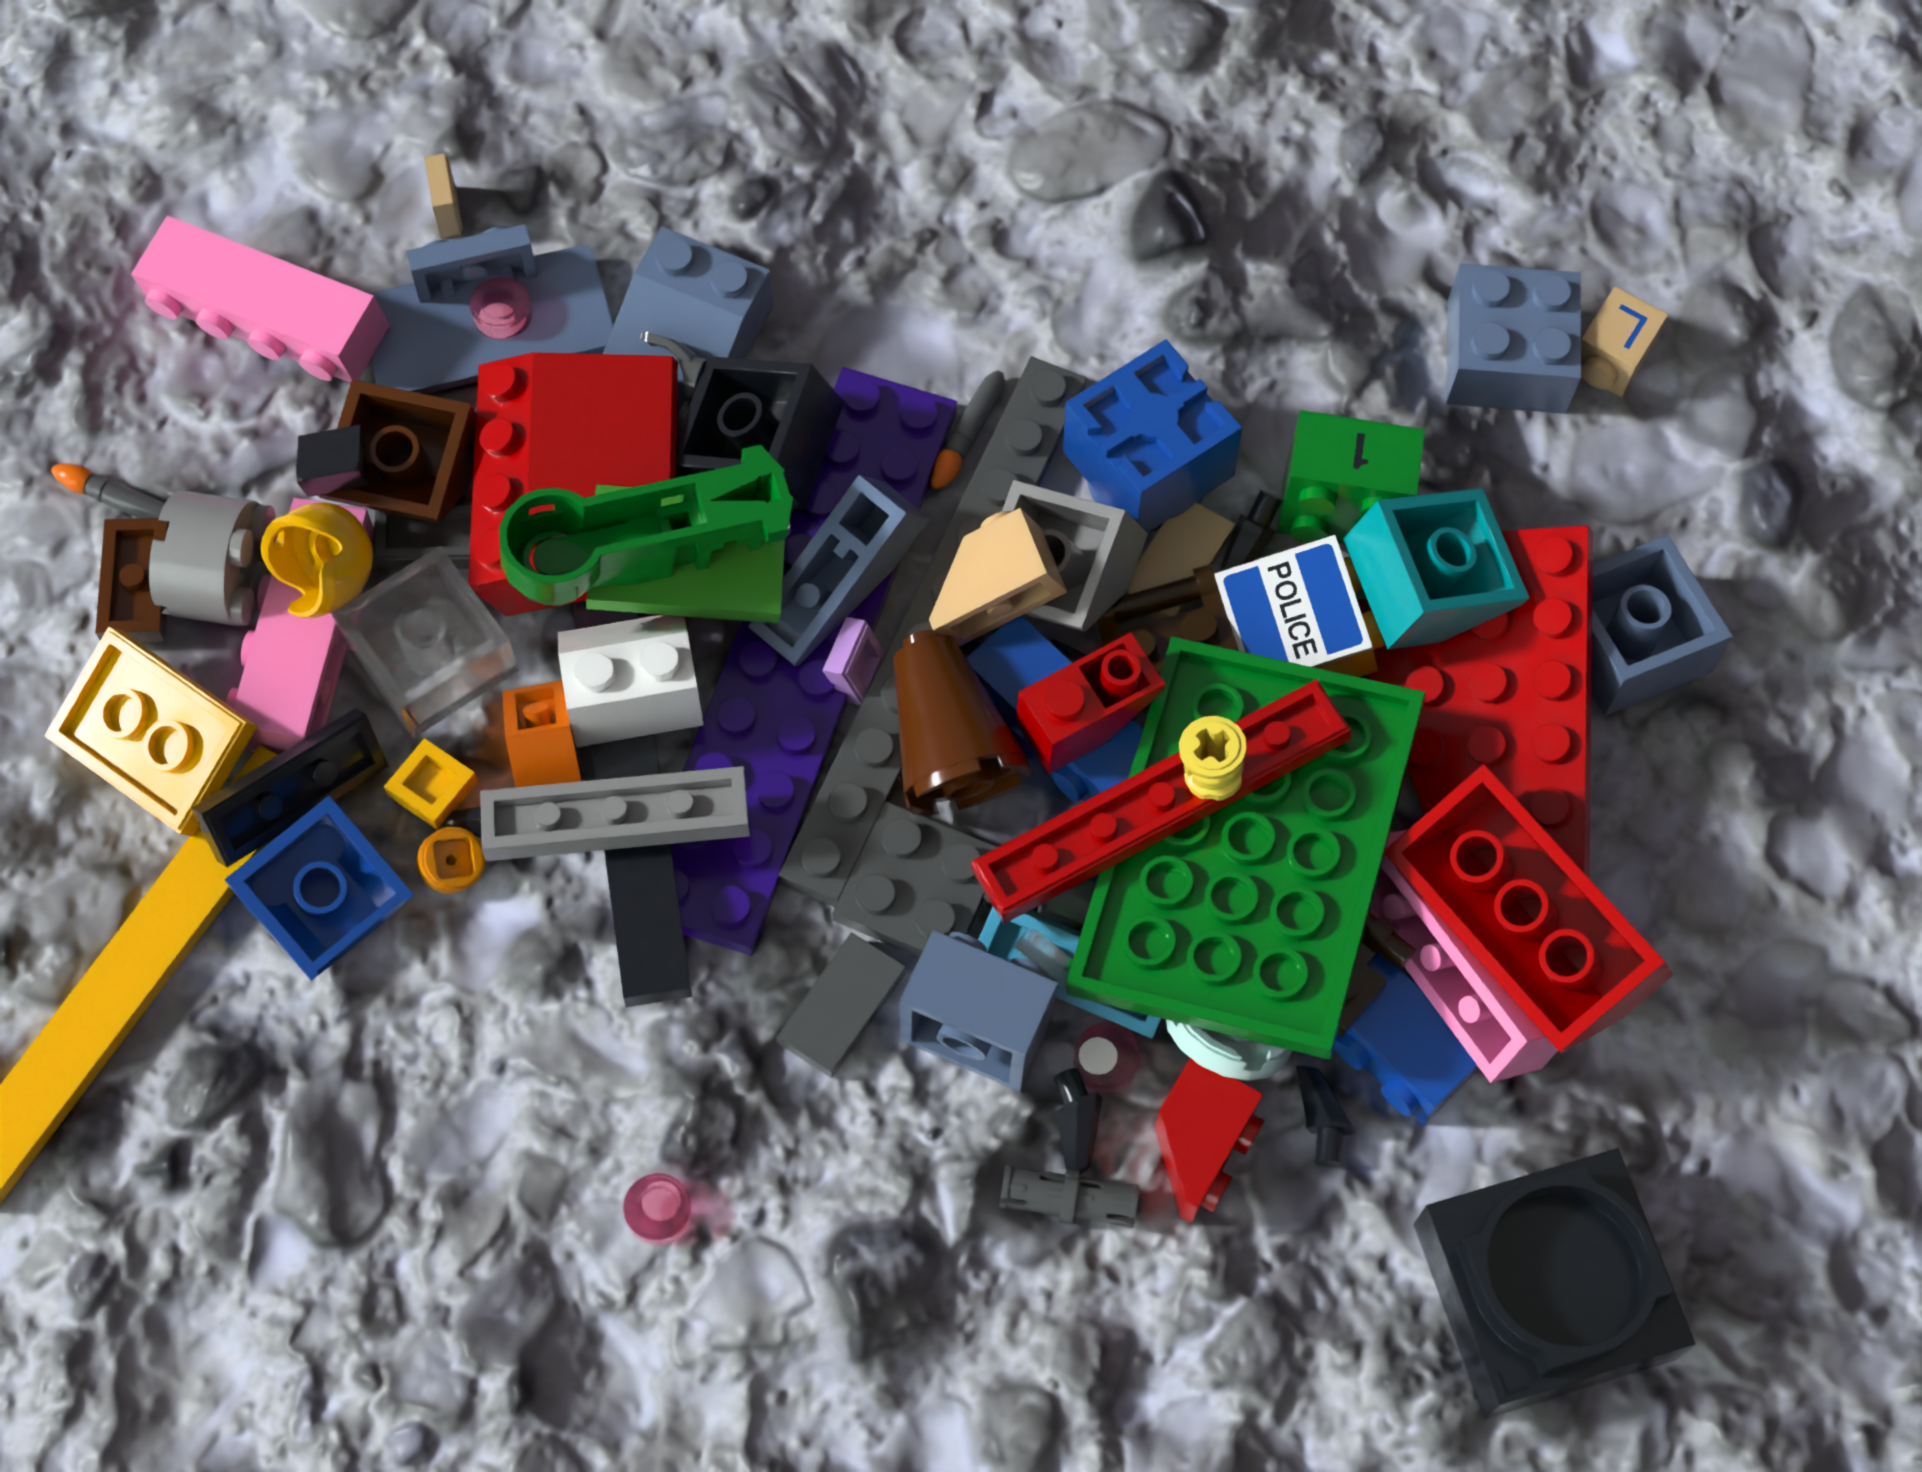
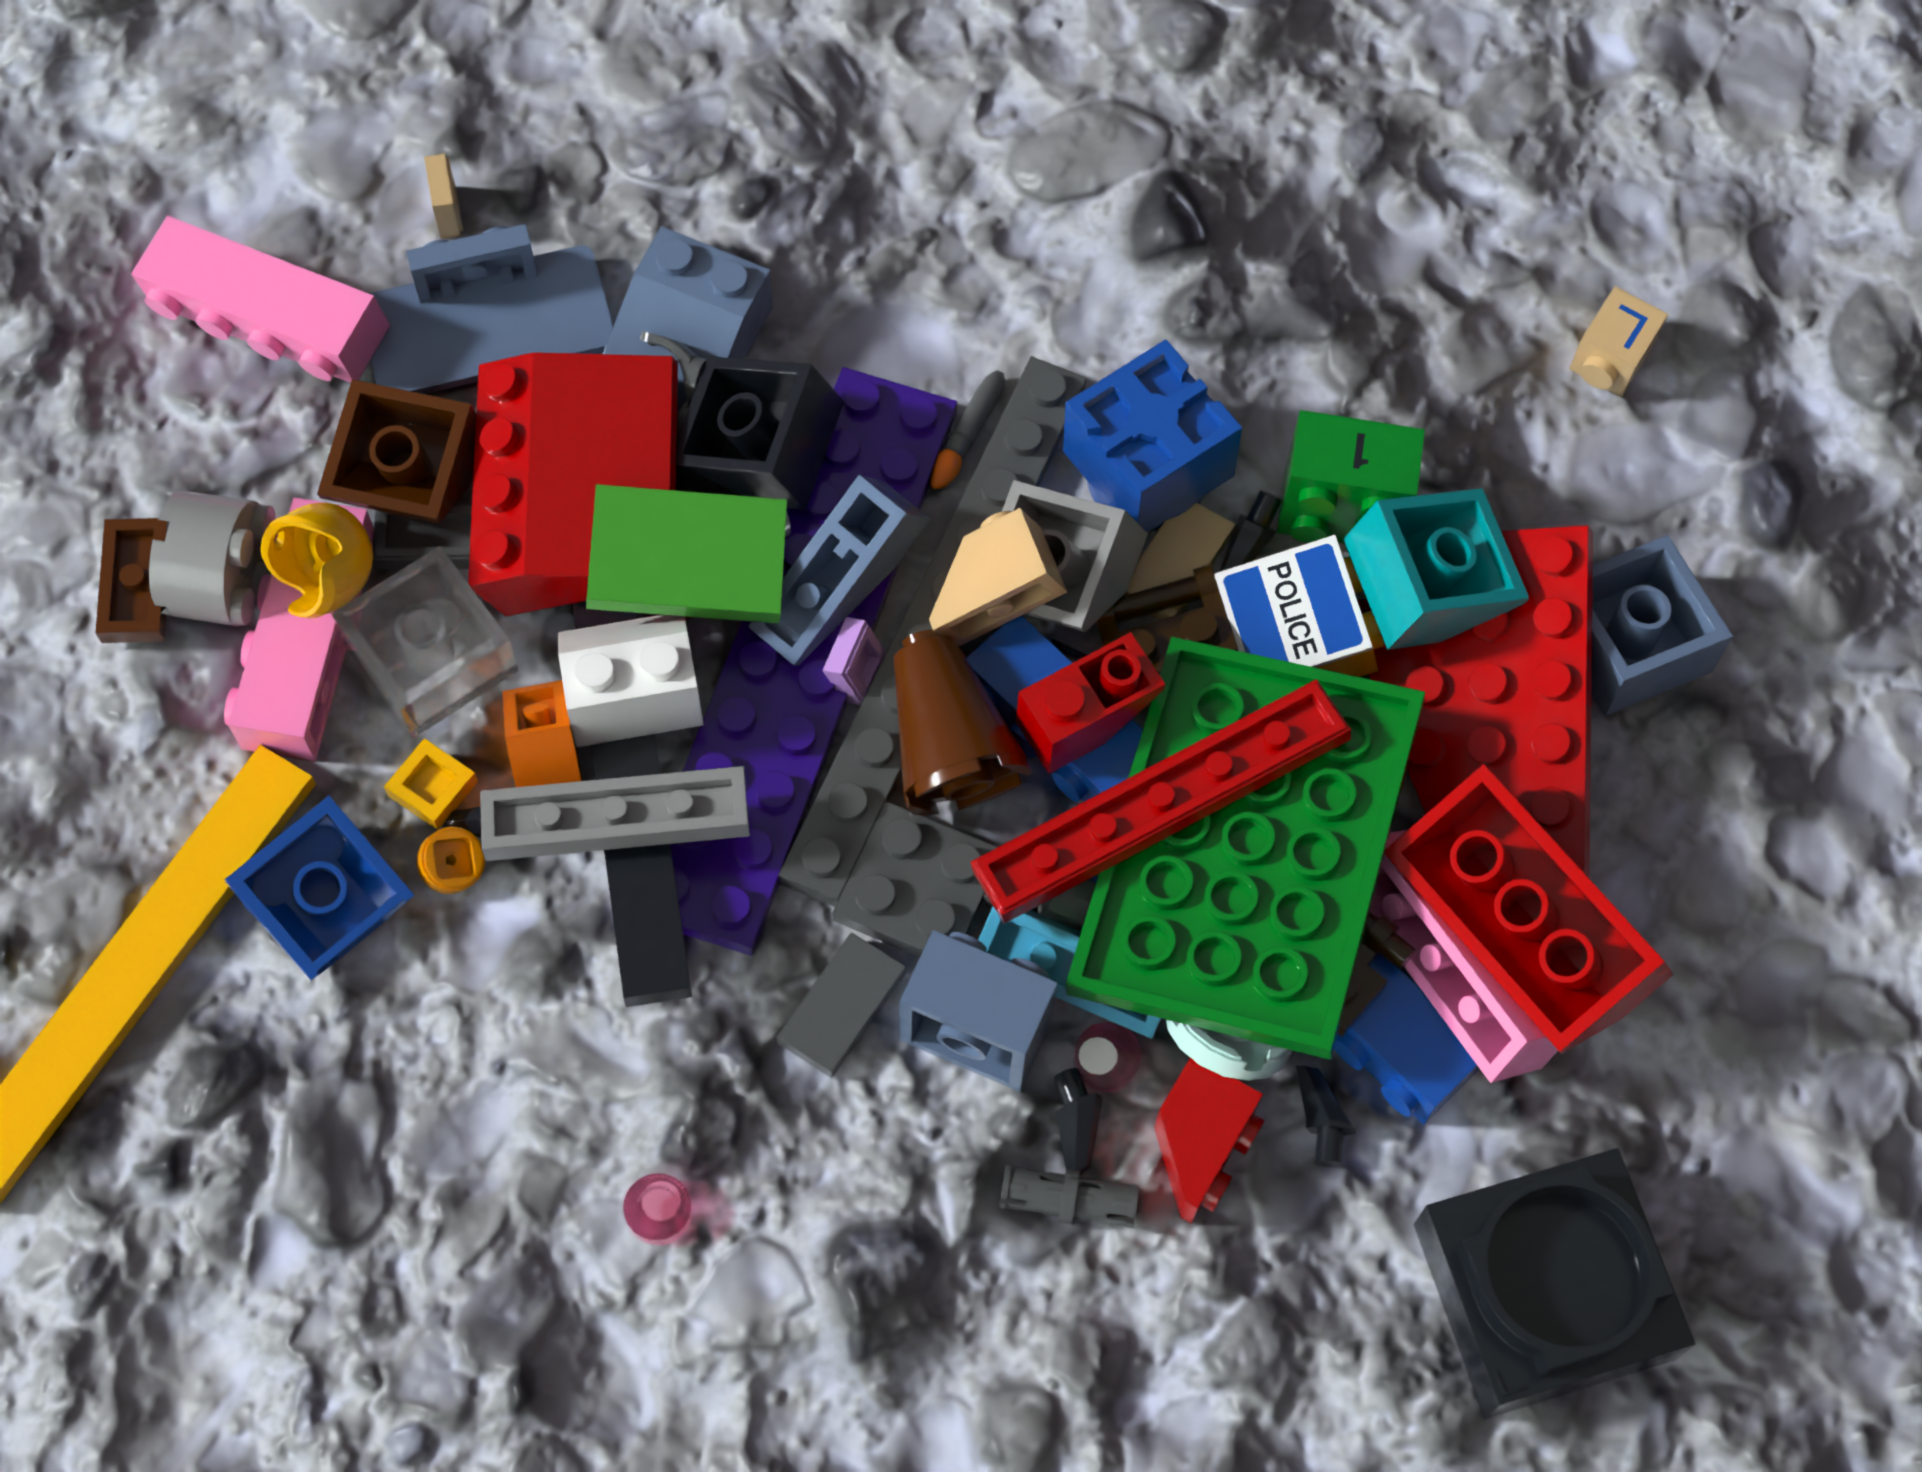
yellow tile [45,627,258,837] -> none
dark grey piece [51,463,165,518] -> none
black tile [191,708,389,867] -> none
black slope [296,425,370,497] -> none
clear pink tile [470,277,533,340] -> none
green piece [499,445,793,606] -> none
clear tile [1013,928,1073,989] -> none
light yellow bush [1179,716,1247,801] -> none
sand blue brick [1446,263,1581,414] -> none

